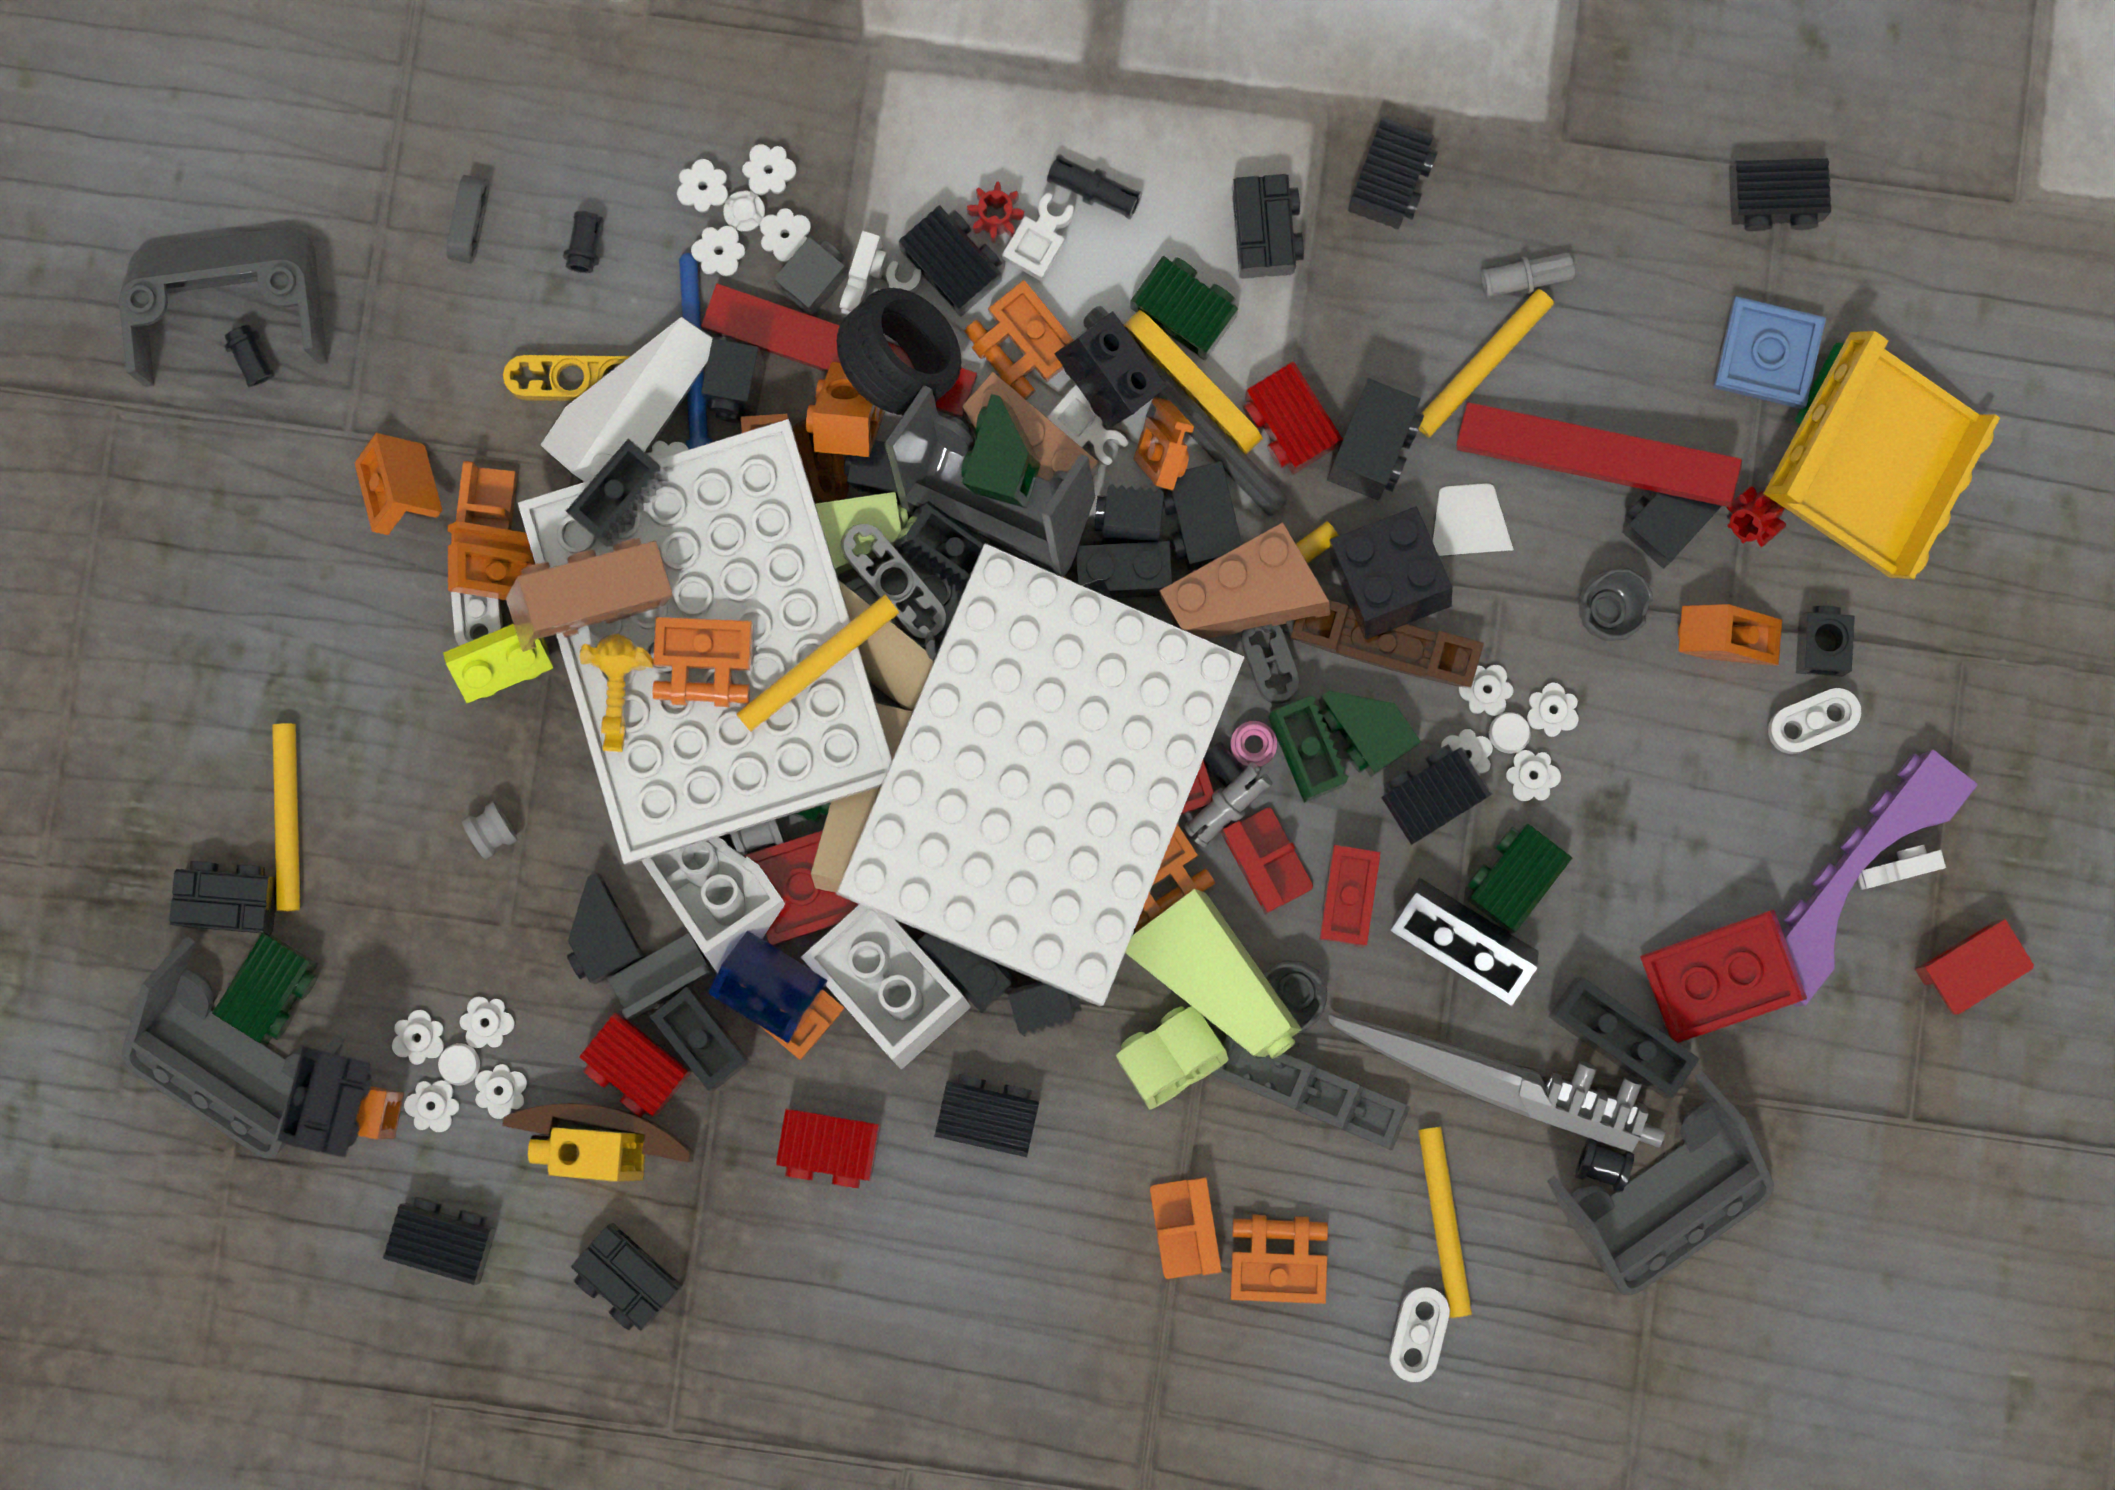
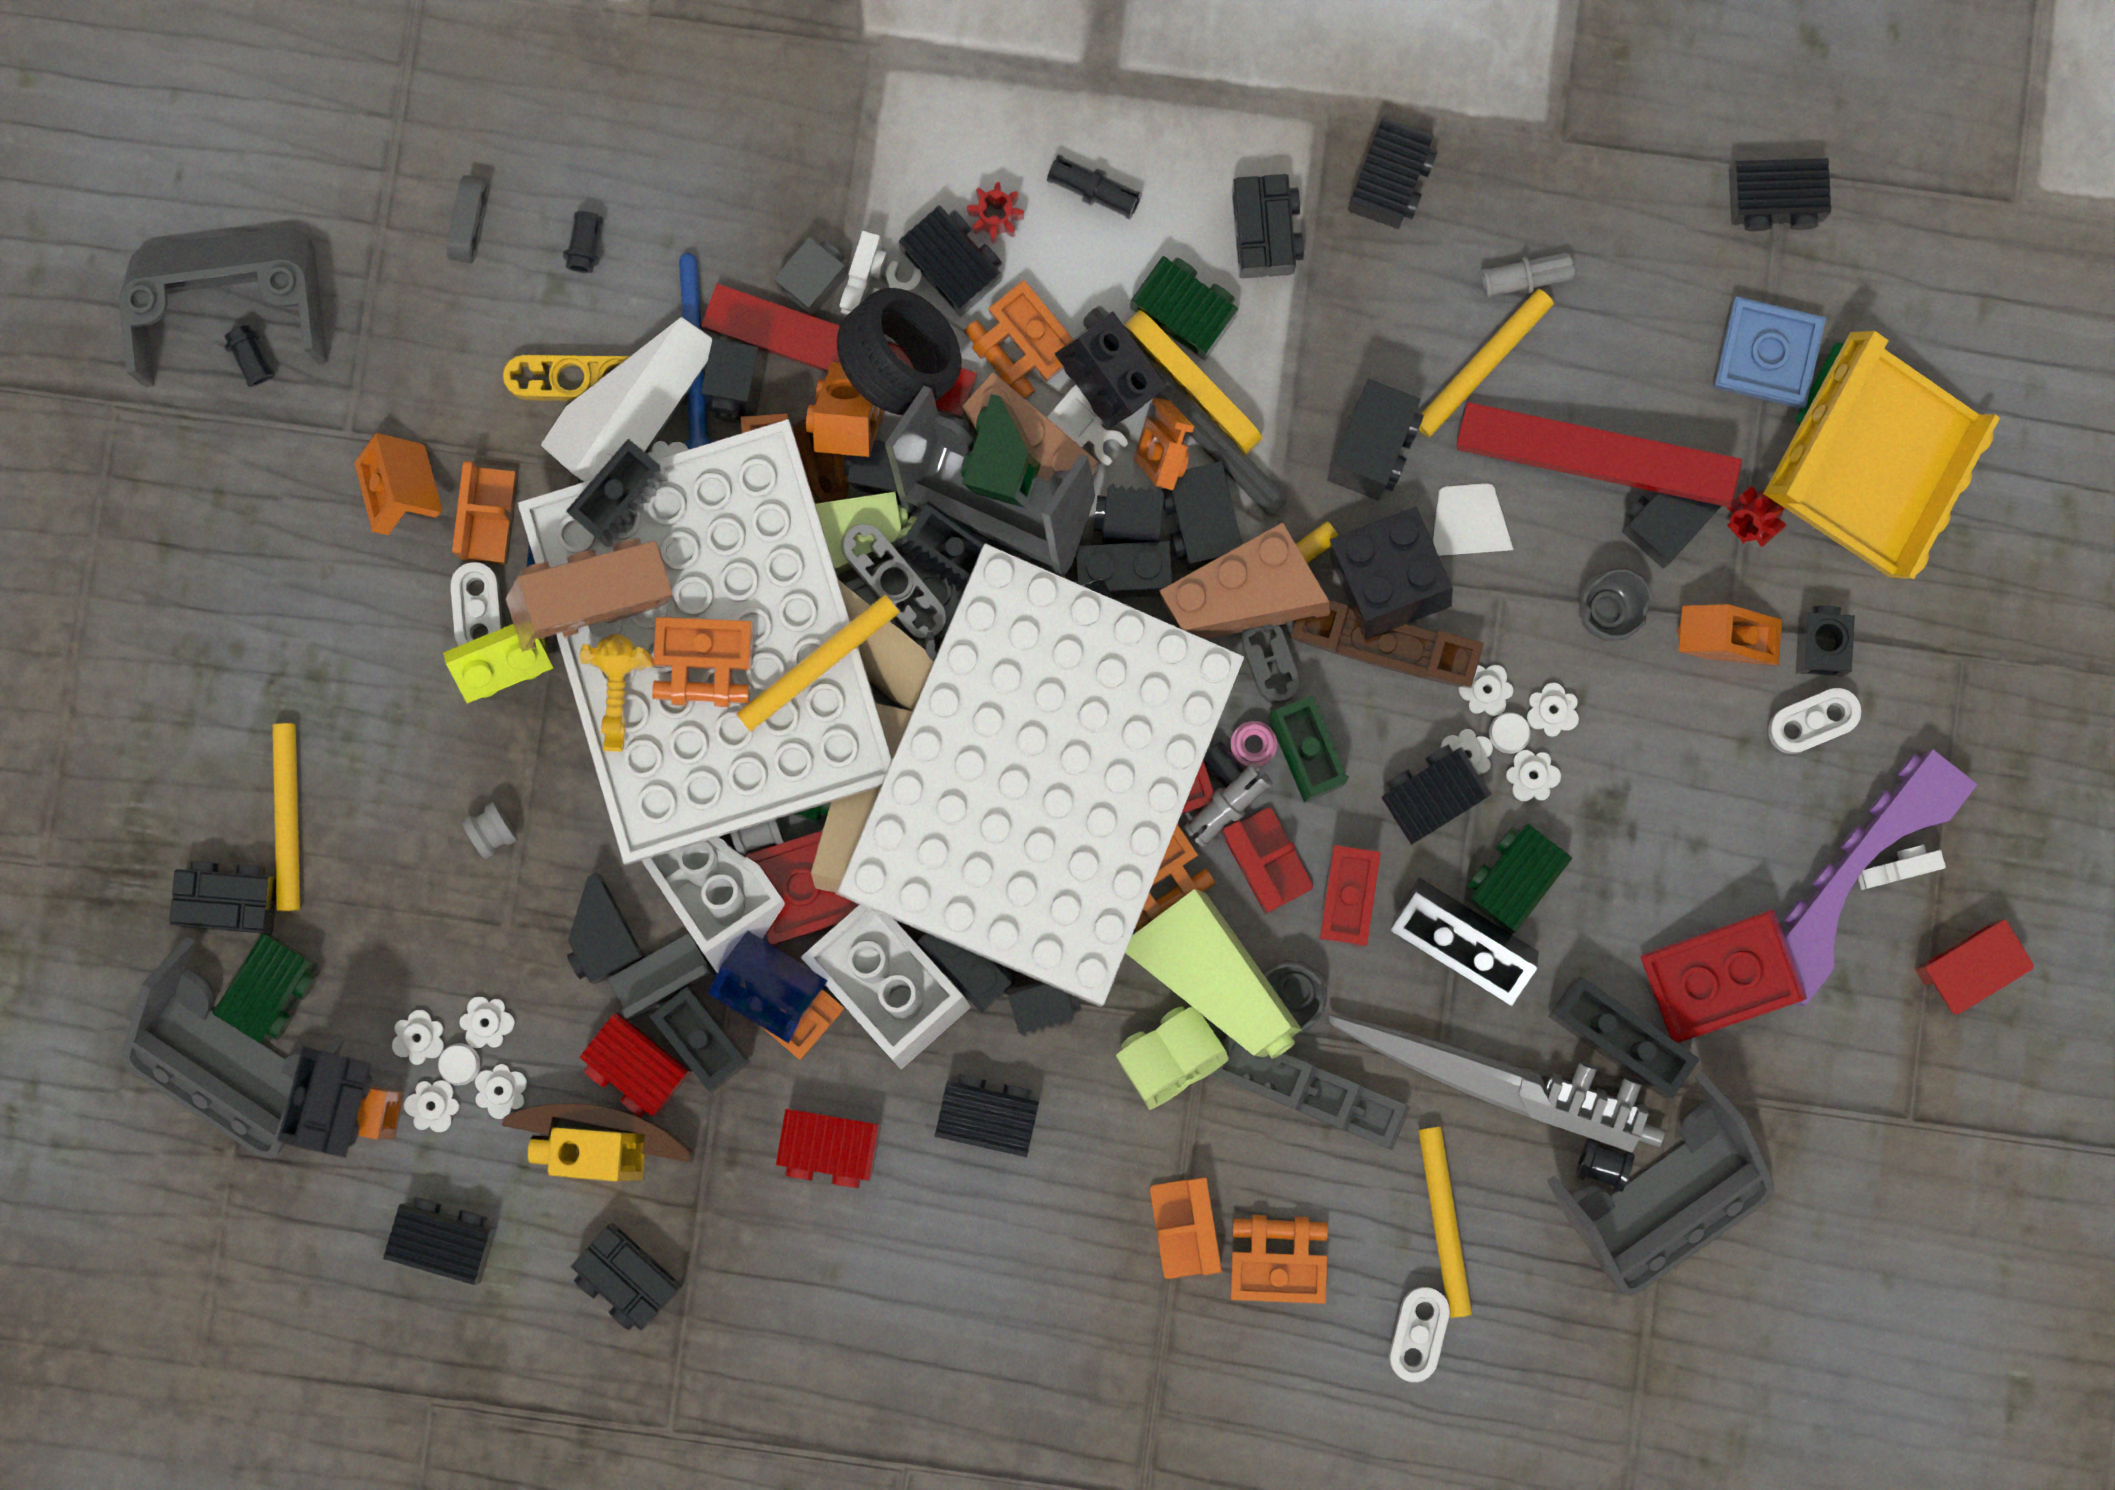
orange plate [448,521,535,600] -> none
white plant [677,144,811,277] -> none
white plate [1002,193,1074,282] -> none
red brick [1242,361,1343,474] -> none
dark green slope [1318,691,1421,777] -> none

